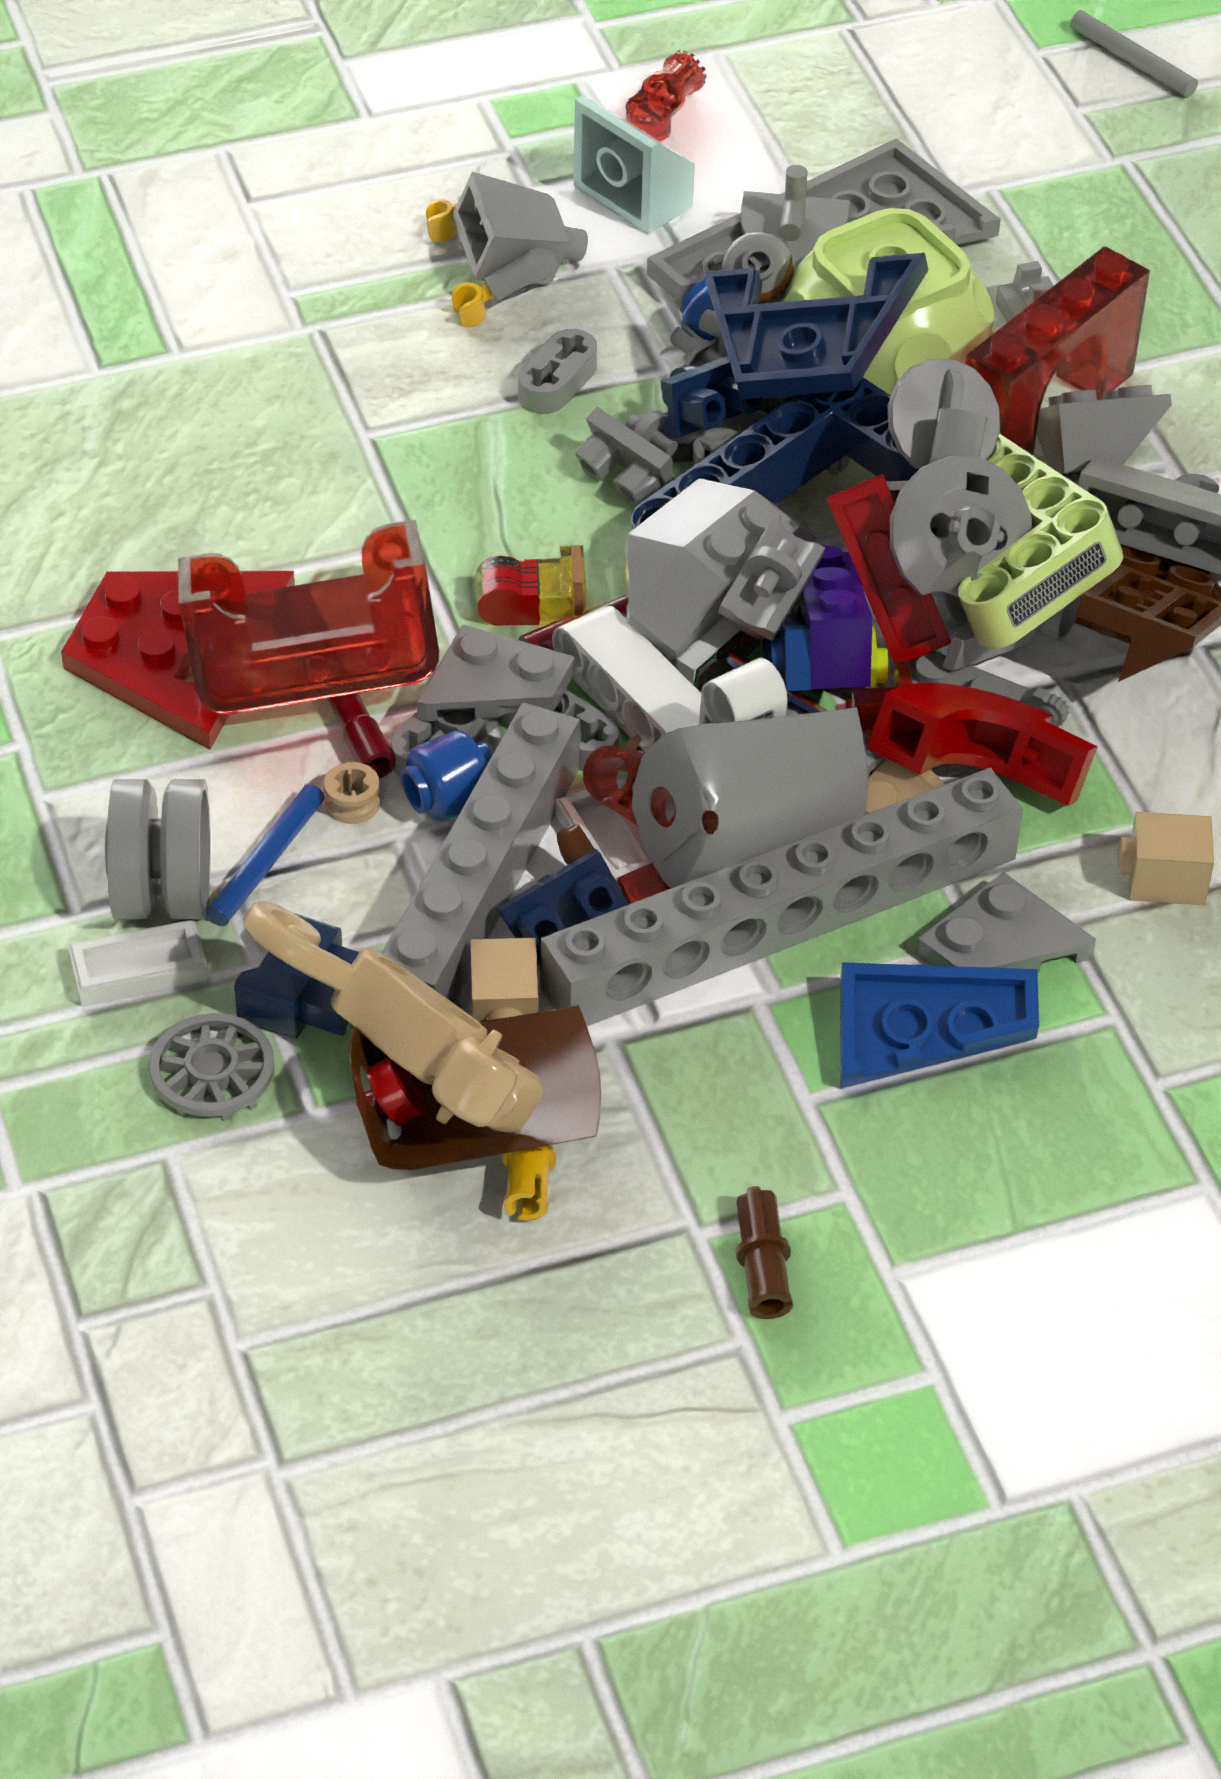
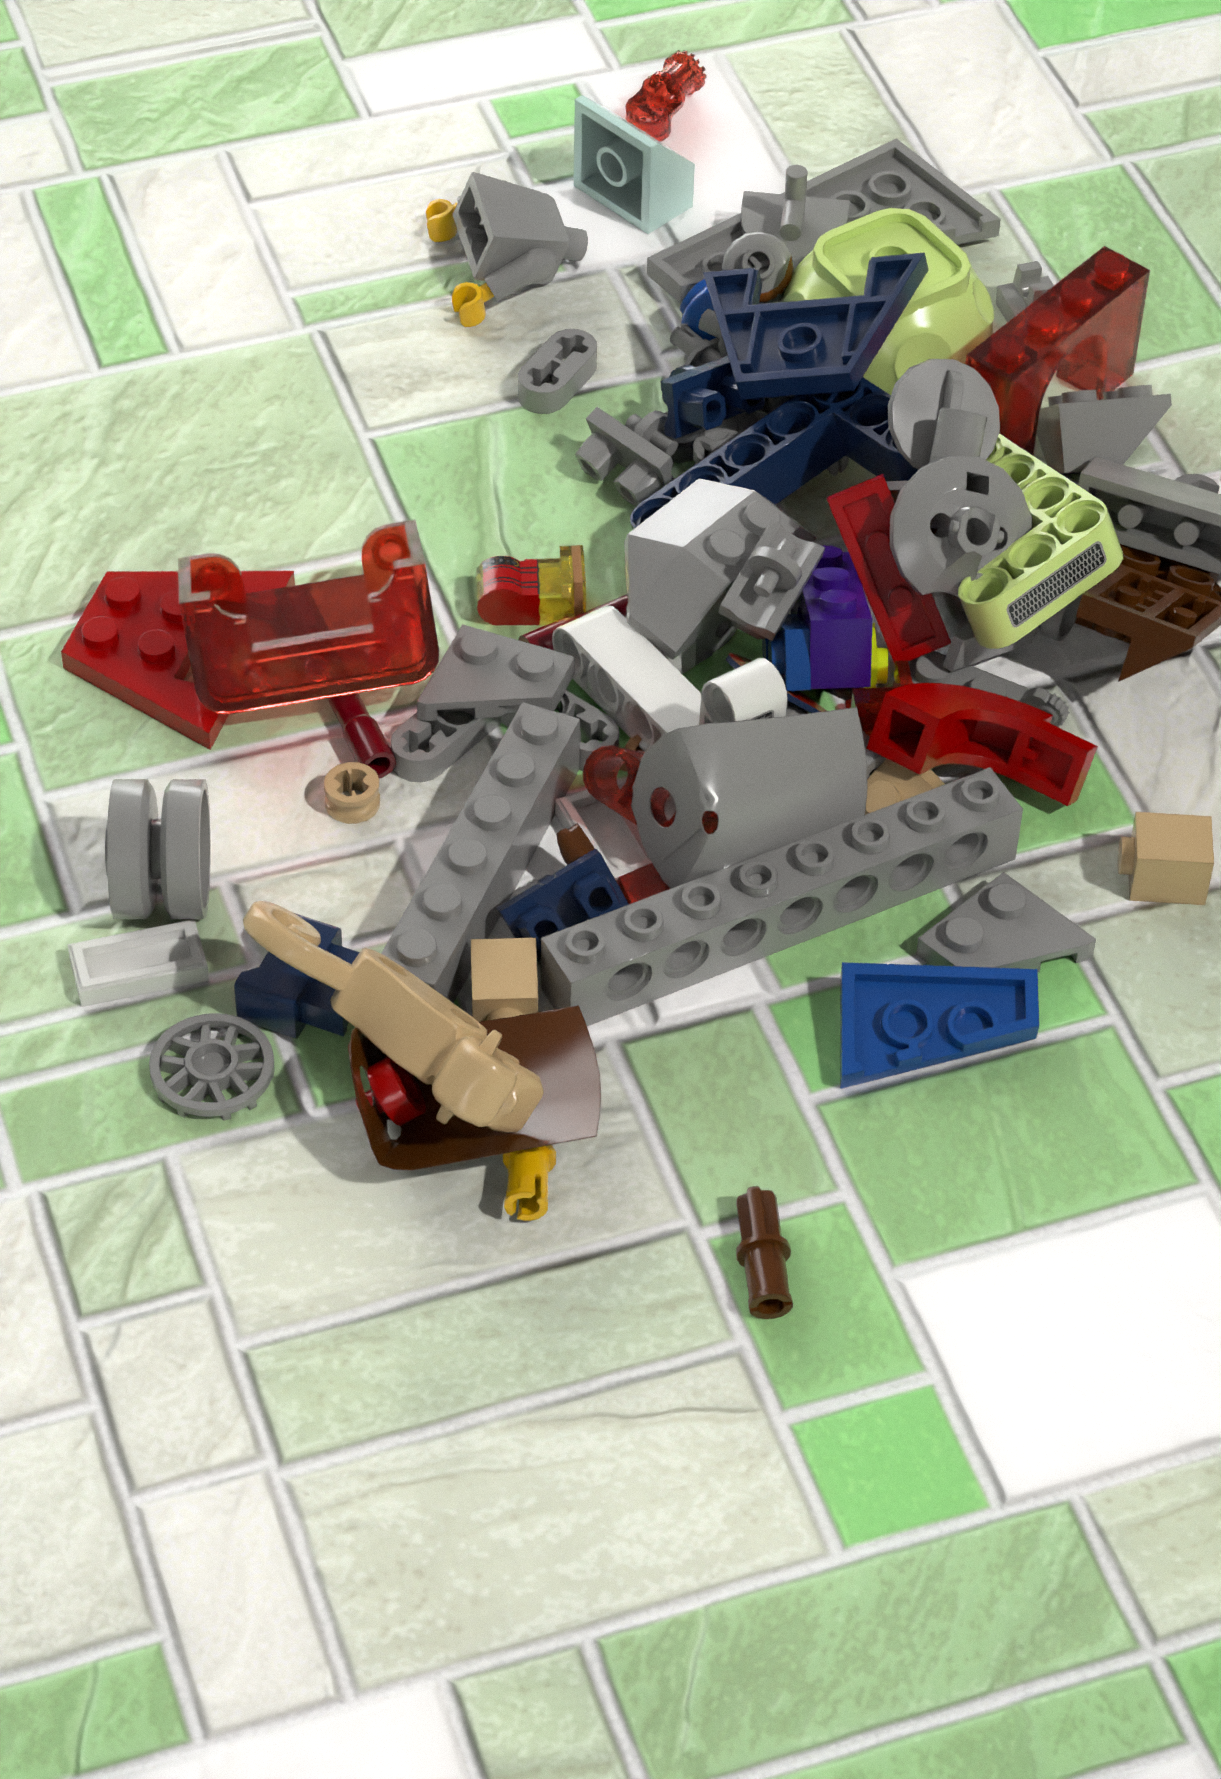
blue bar [206,784,325,927] -> none
blue head [400,730,493,821] -> none
tile [676,616,762,692] -> none
light grey bar [1070,10,1198,98] -> none

